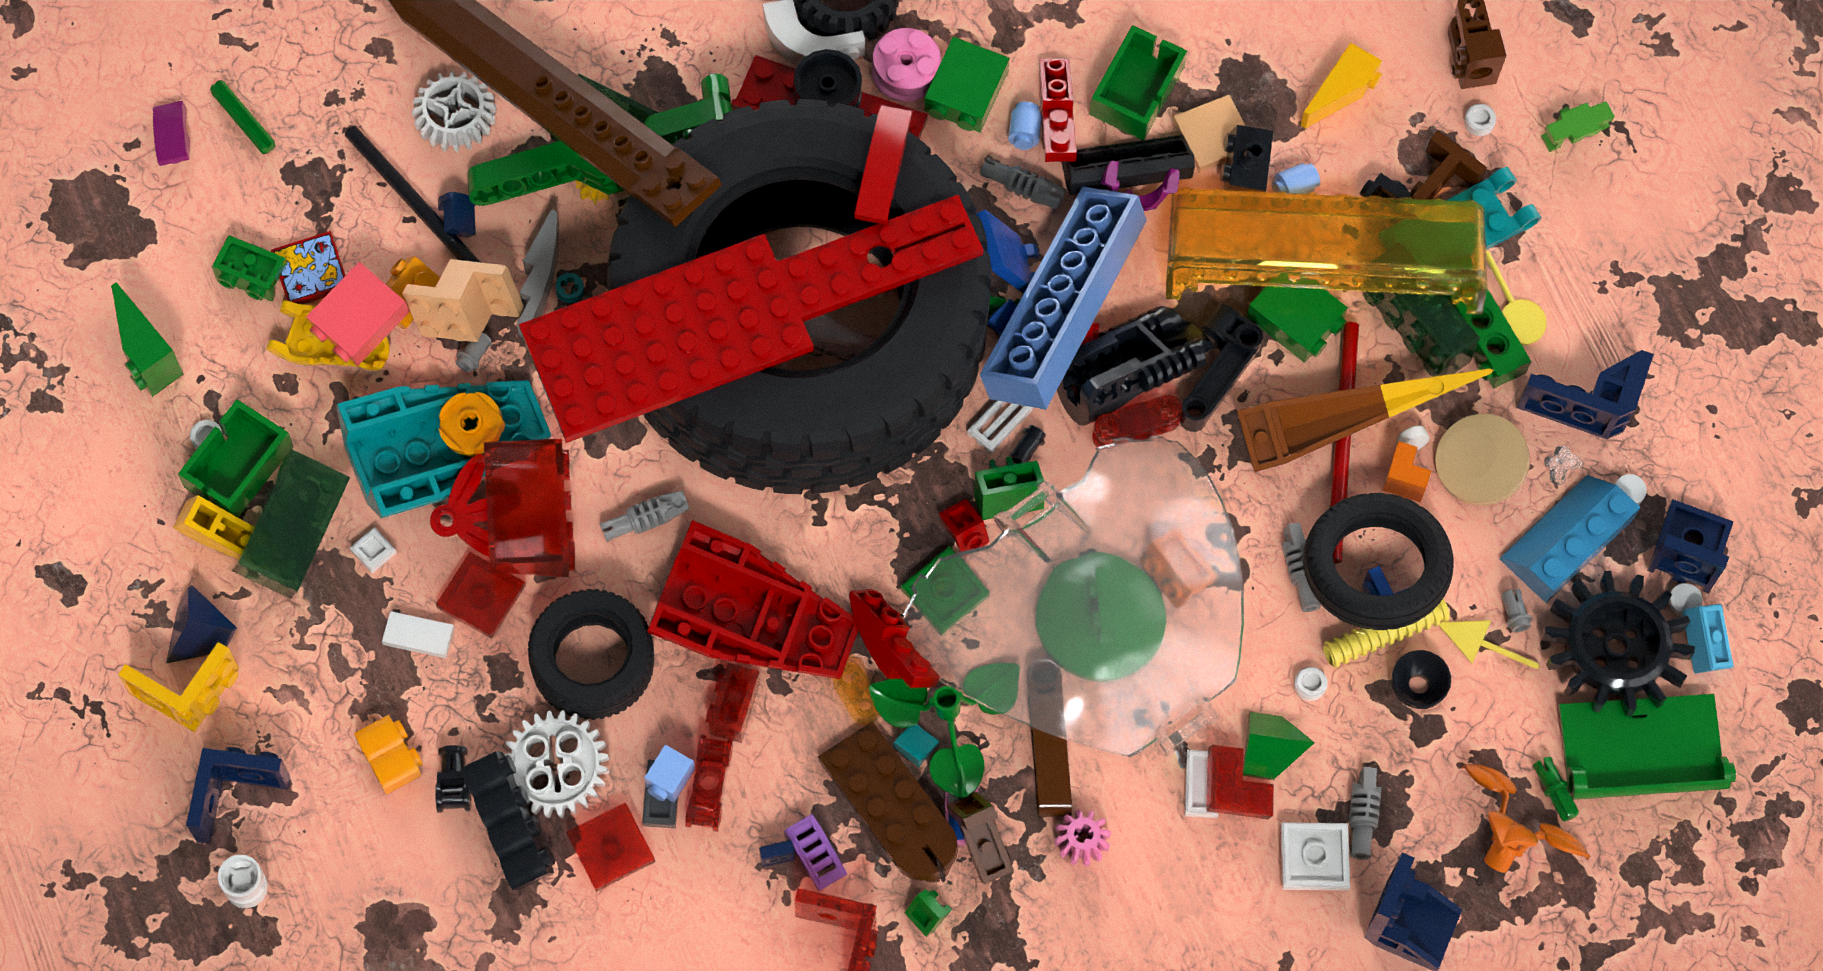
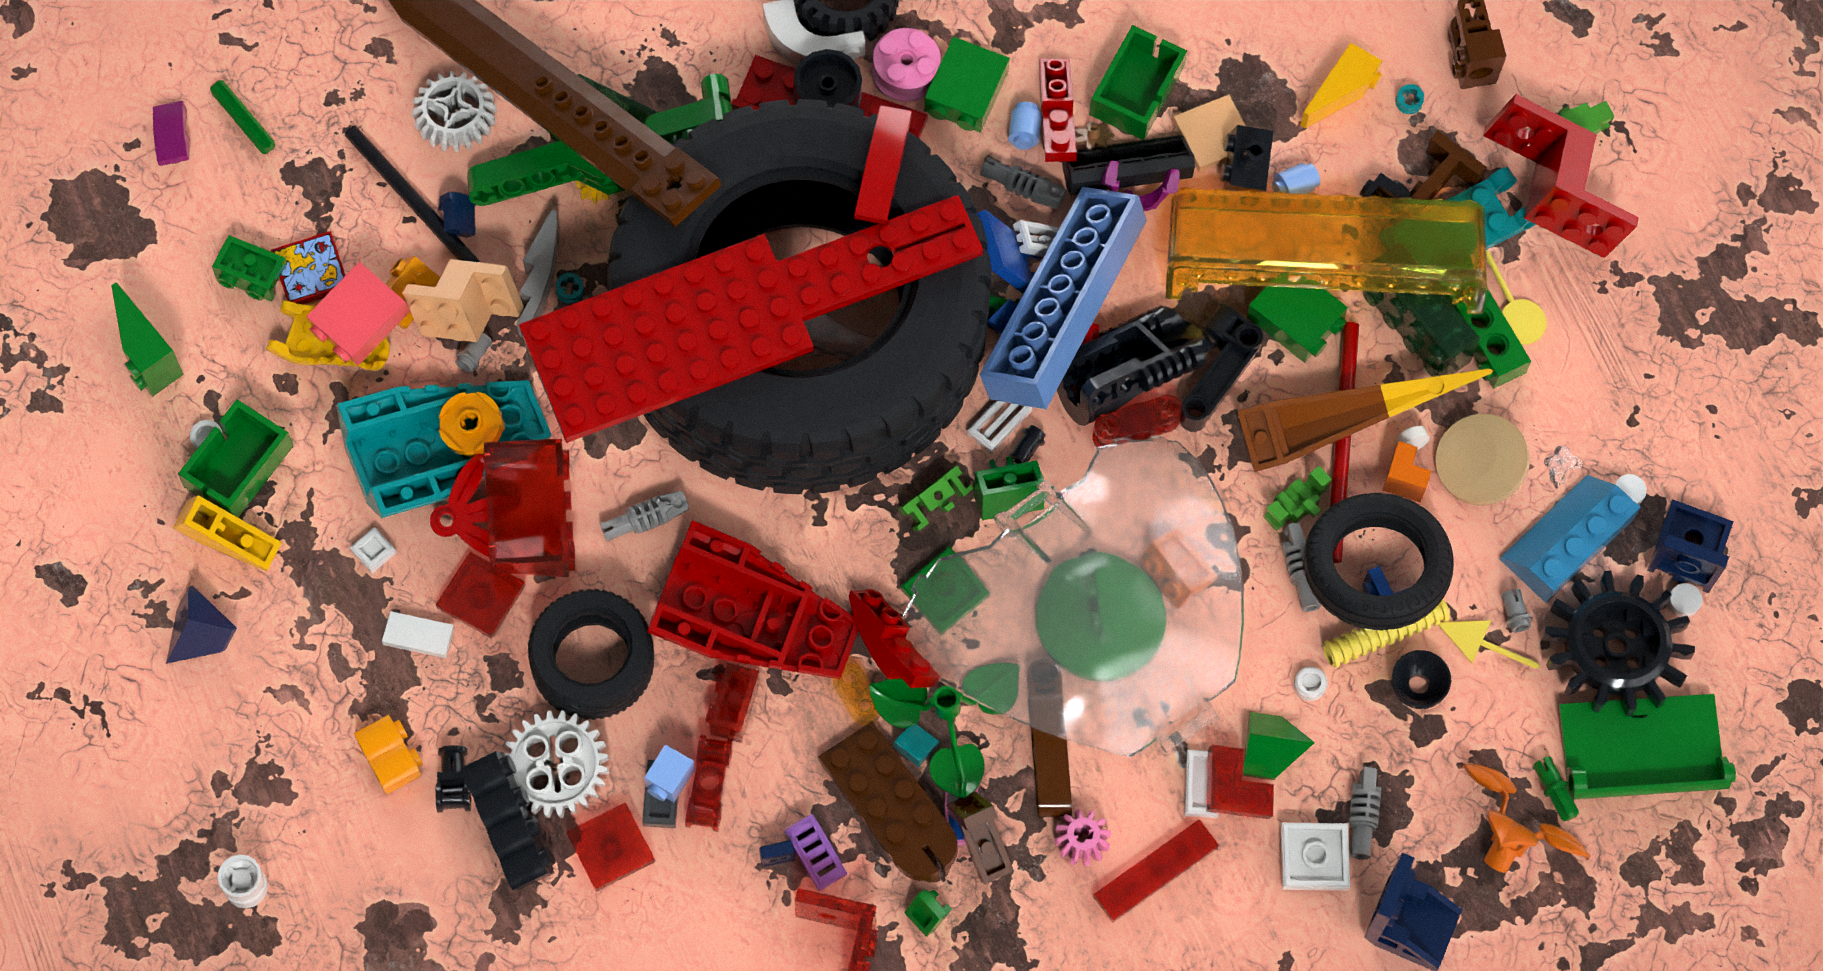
yellow bracket [118,642,239,733] -> none
dark blue bracket [186,747,291,844] -> none
clear green brick [231,449,351,599] -> none
red bracket [938,499,990,557] -> none
white tile [1464,104,1496,136] -> none
dark blue bracket [1517,350,1654,440] -> none
medium azure slope [1682,604,1734,674] -> none
none -> bright green piece [898,466,974,531]
none -> white tile [1013,220,1059,257]
none -> medium nougat plant [1075,122,1114,150]
none -> clear red tile [1093,819,1219,923]
none -> bright green piece [1264,466,1332,532]
none -> teal bush [1395,84,1425,114]
none -> red bracket [1483,94,1639,258]

